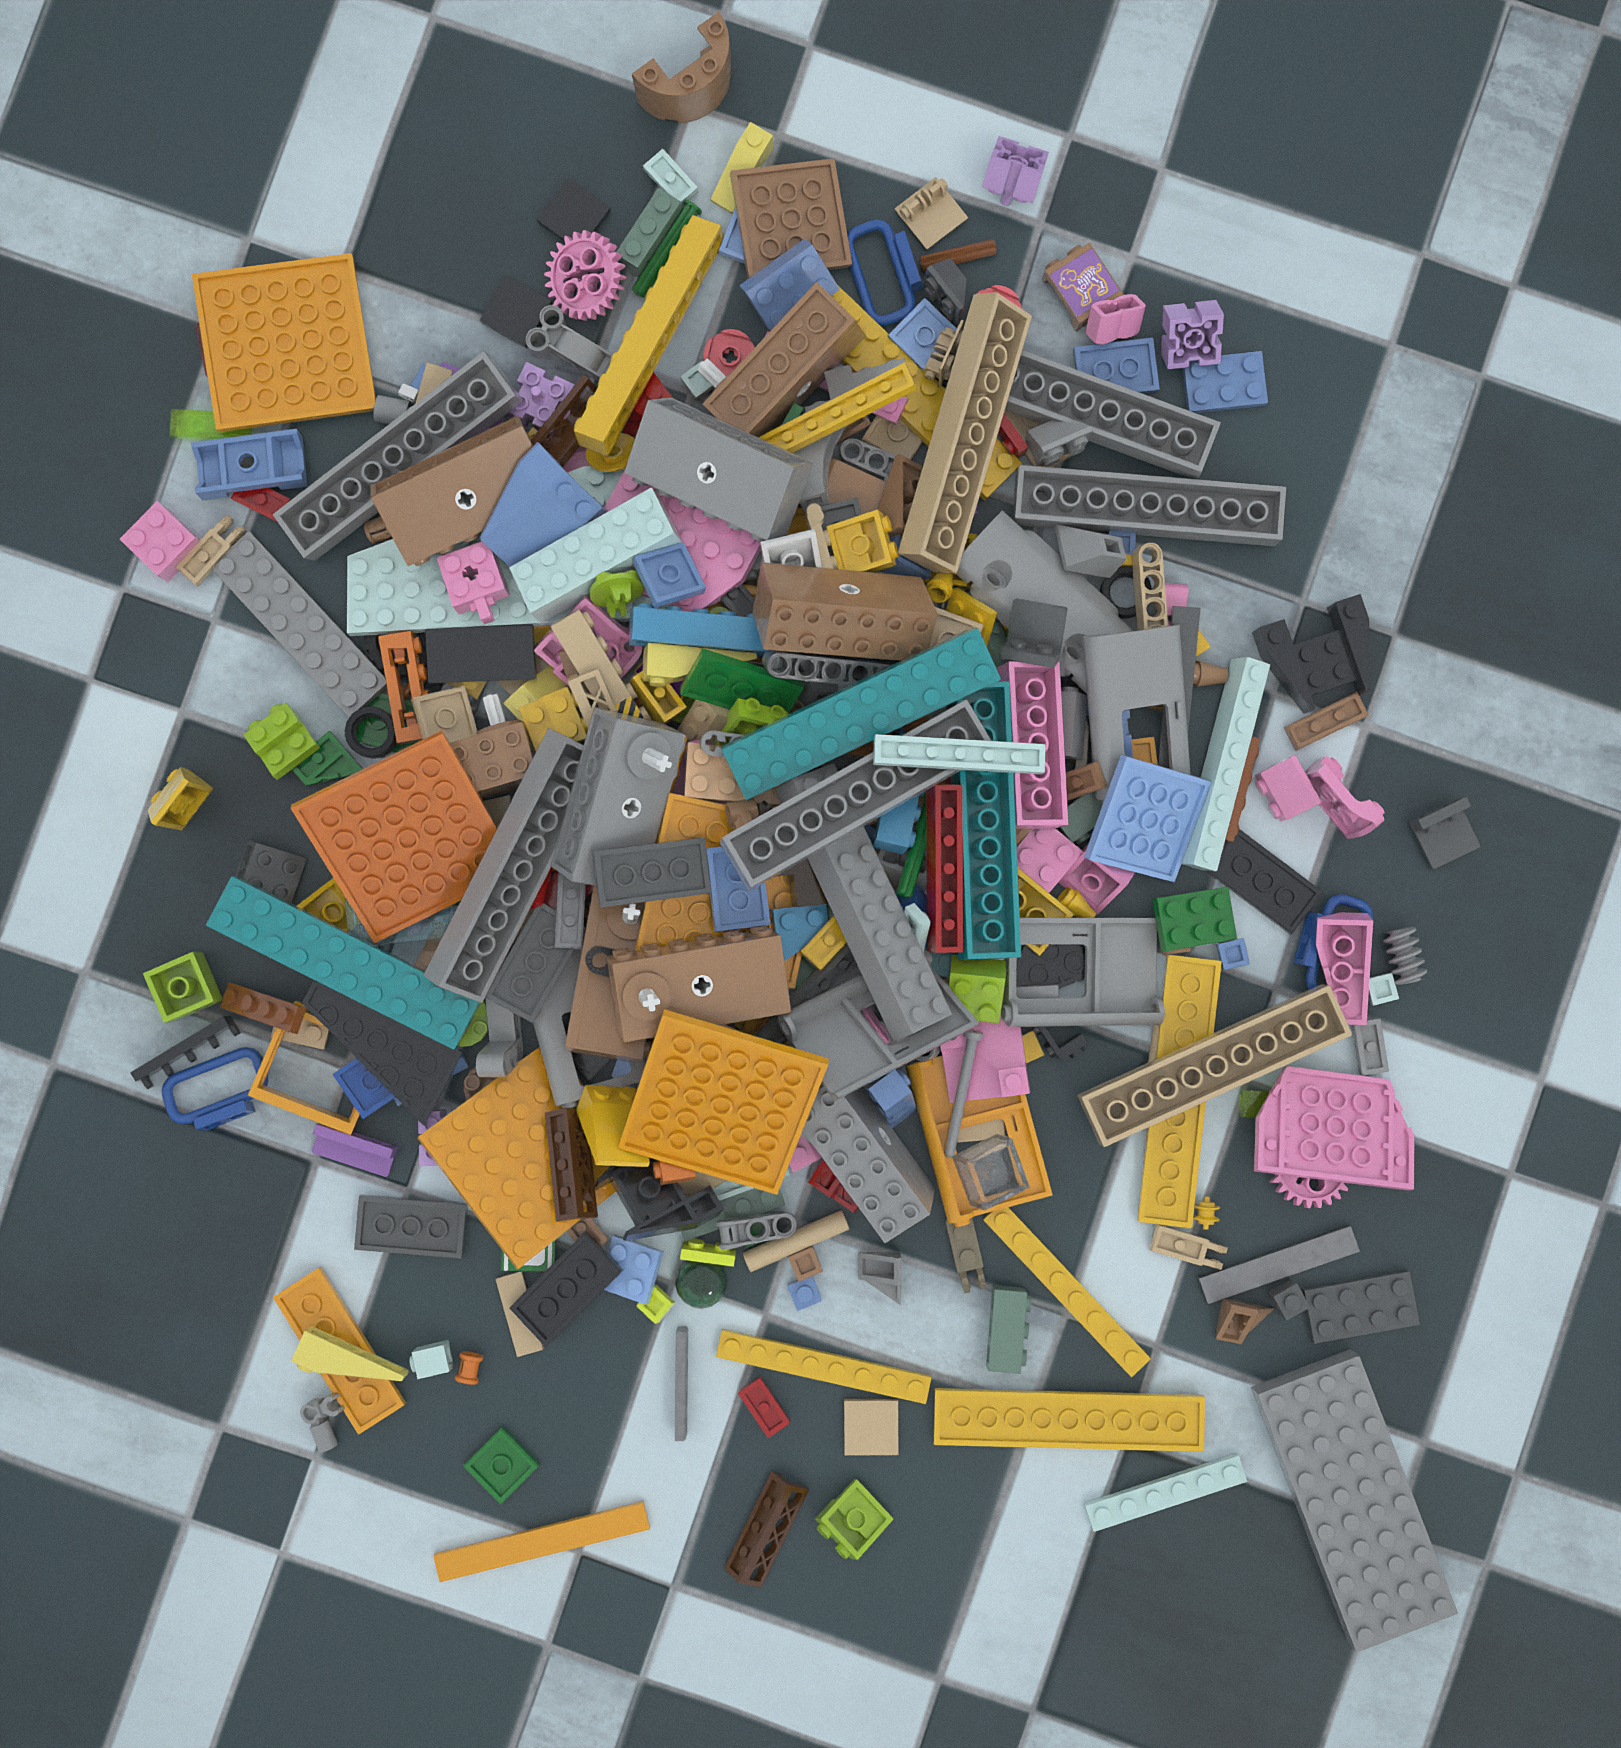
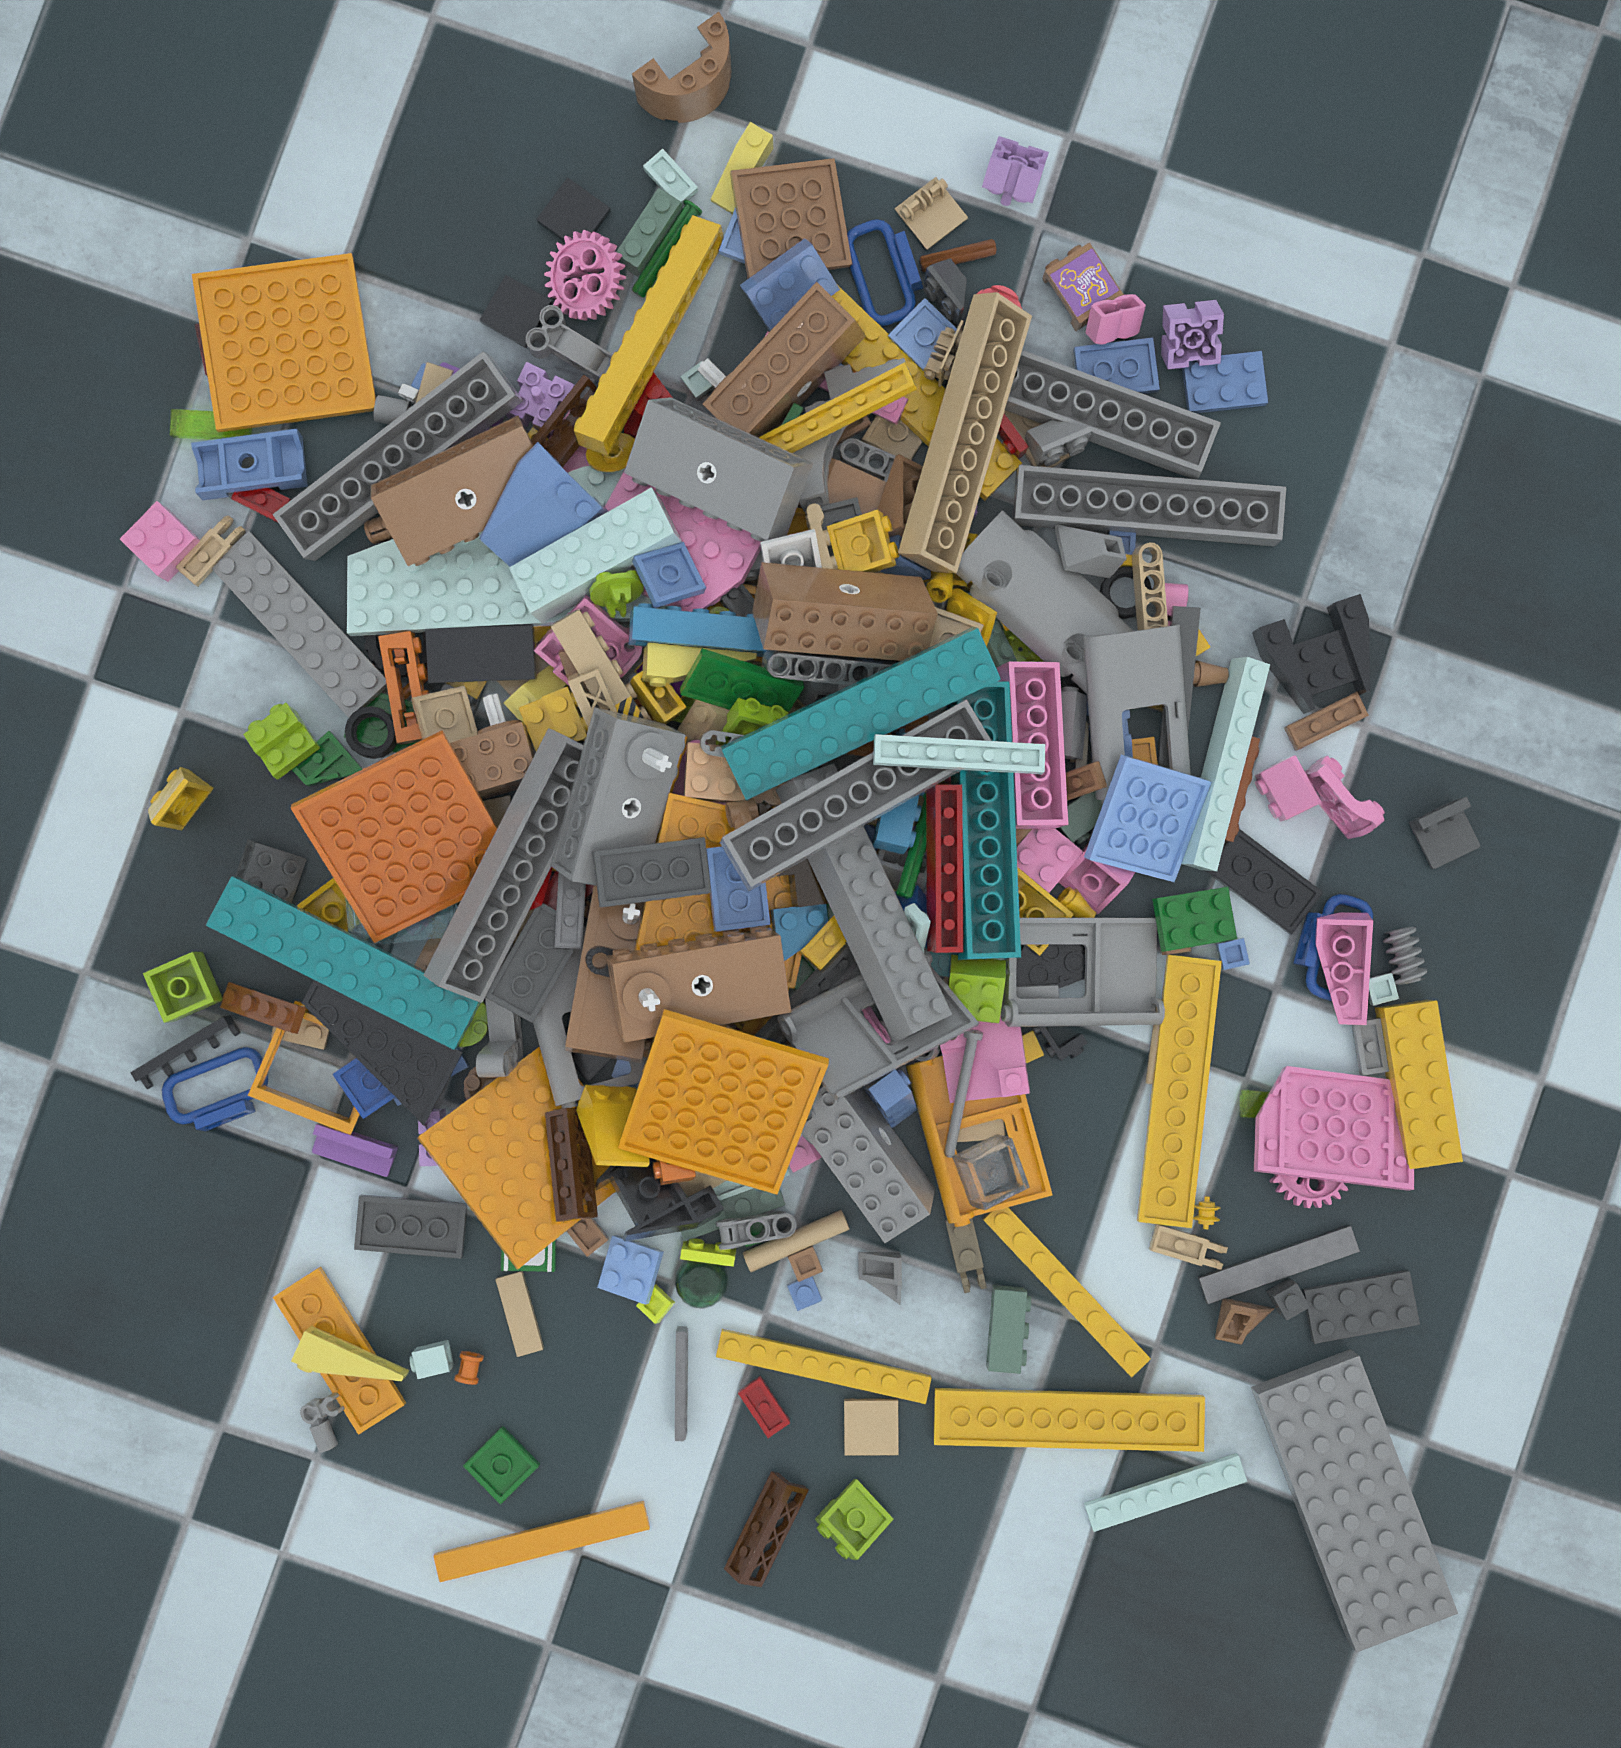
bright pink hinge [437,541,510,624] -> none
black tile [509,1231,624,1347] -> none
coral plate [704,329,755,376] -> none
red slope [808,1160,859,1213] -> none
dark grey bracket [1000,598,1068,668] -> none
tan brick [1077,985,1352,1147] -> none
none -> yellow brick [1375,1000,1463,1169]

